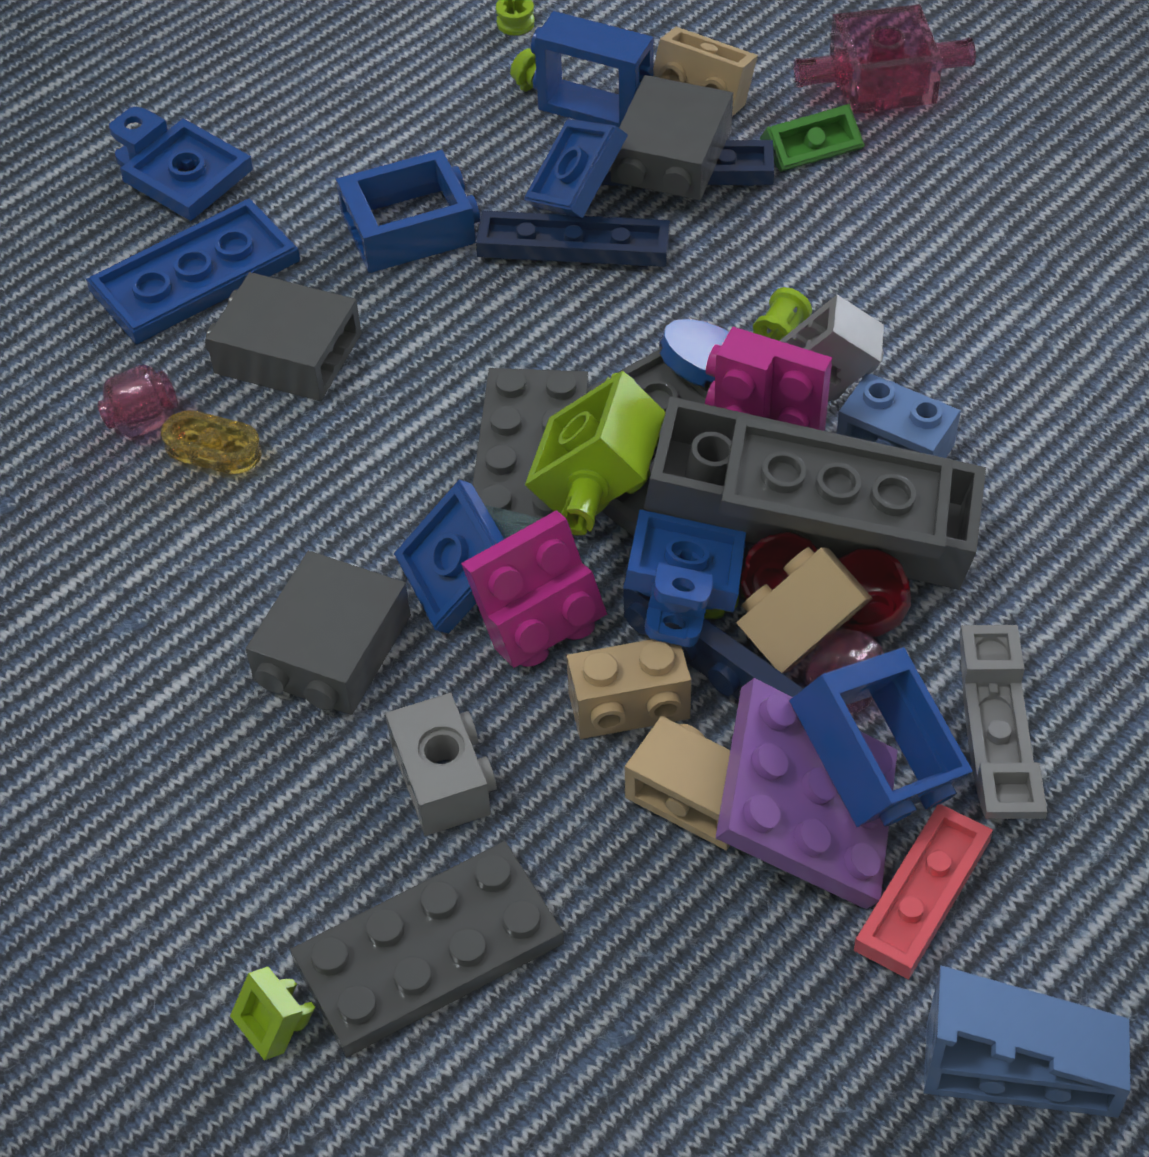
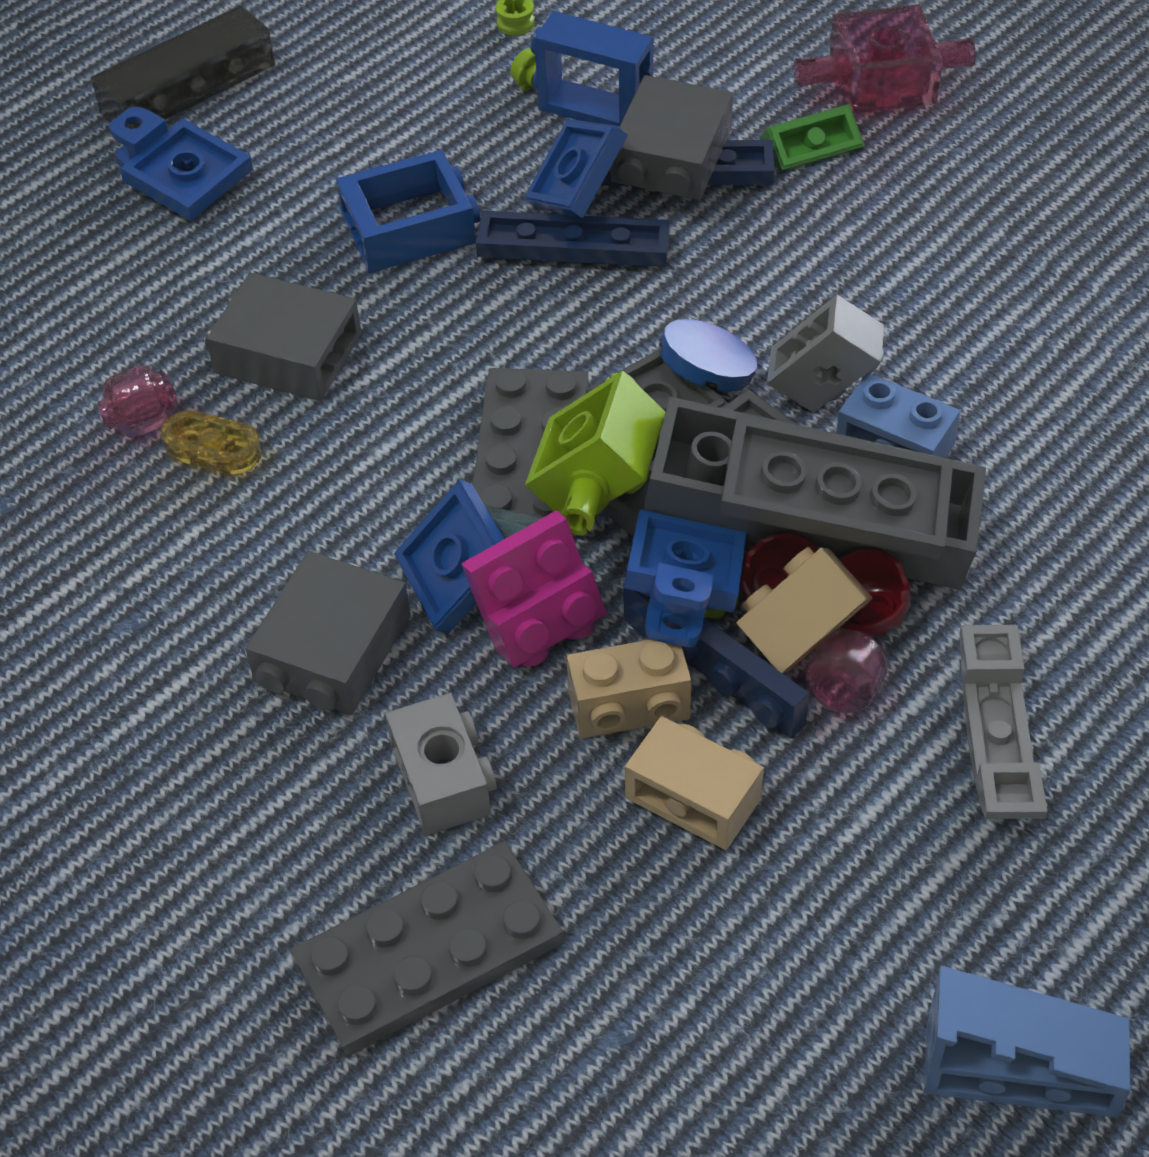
blue tile [86,198,301,345] -> none
lime tile [230,967,315,1061] -> none
tan brick [653,27,758,117] -> none
dark pink plate [705,327,832,431] -> none
medium lavender plate [715,678,898,909] -> none
lime bush [752,287,812,341] -> none
blue window [789,647,973,827] -> none
coral plate [854,804,993,980] -> none
none -> clear smoke brick [91,5,275,129]

